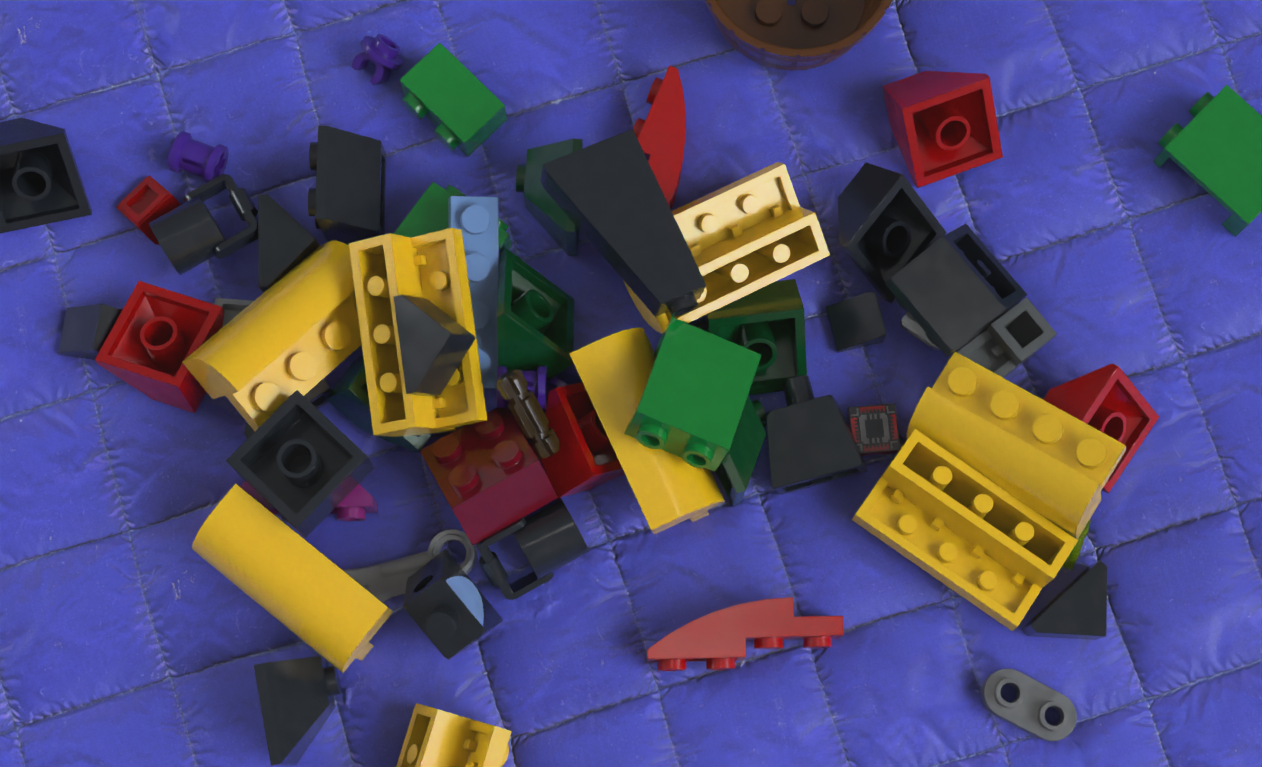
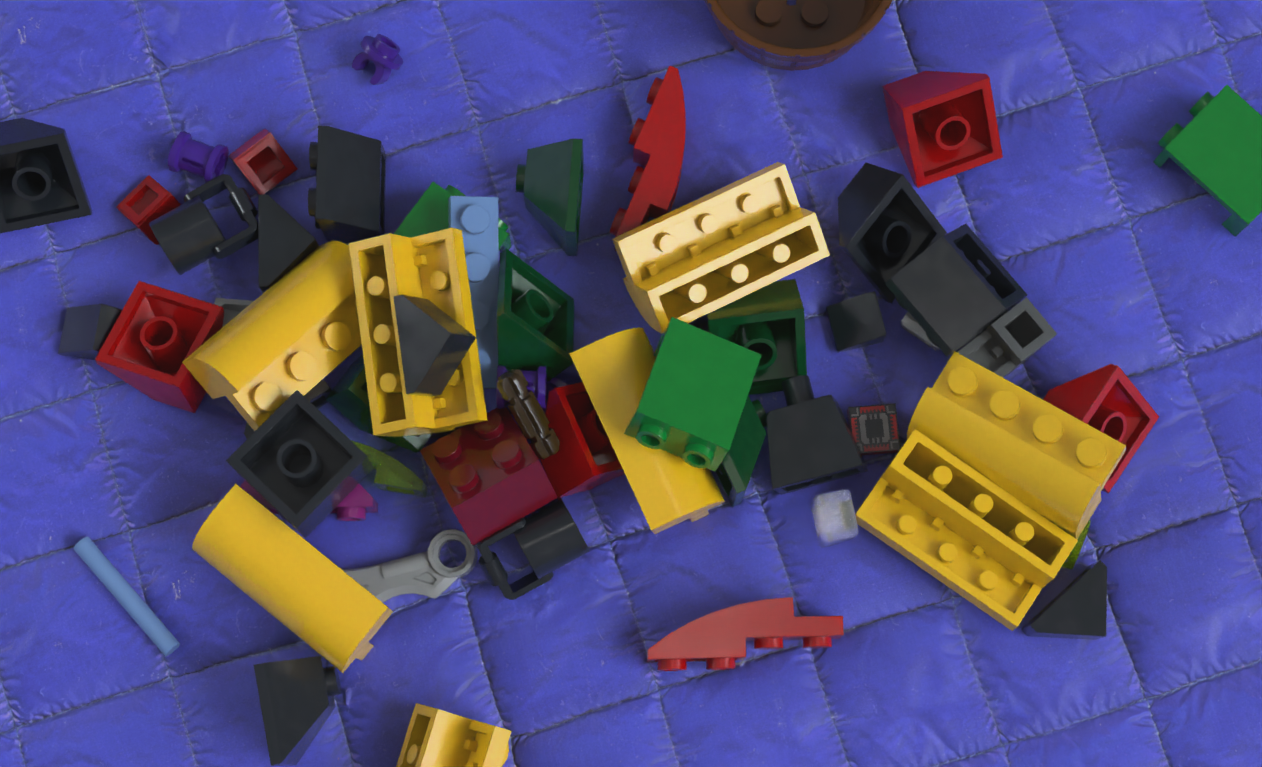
green brick [400,42,507,157] -> none
black torso [404,549,503,660] -> none
black slope [540,129,706,317] -> none
flat silver plate [981,669,1077,741] -> none
none -> medium blue bar [73,537,180,657]
none -> red slope [229,129,298,195]
none -> clear neon green slope [351,440,428,498]
none -> clear slope [810,490,859,548]

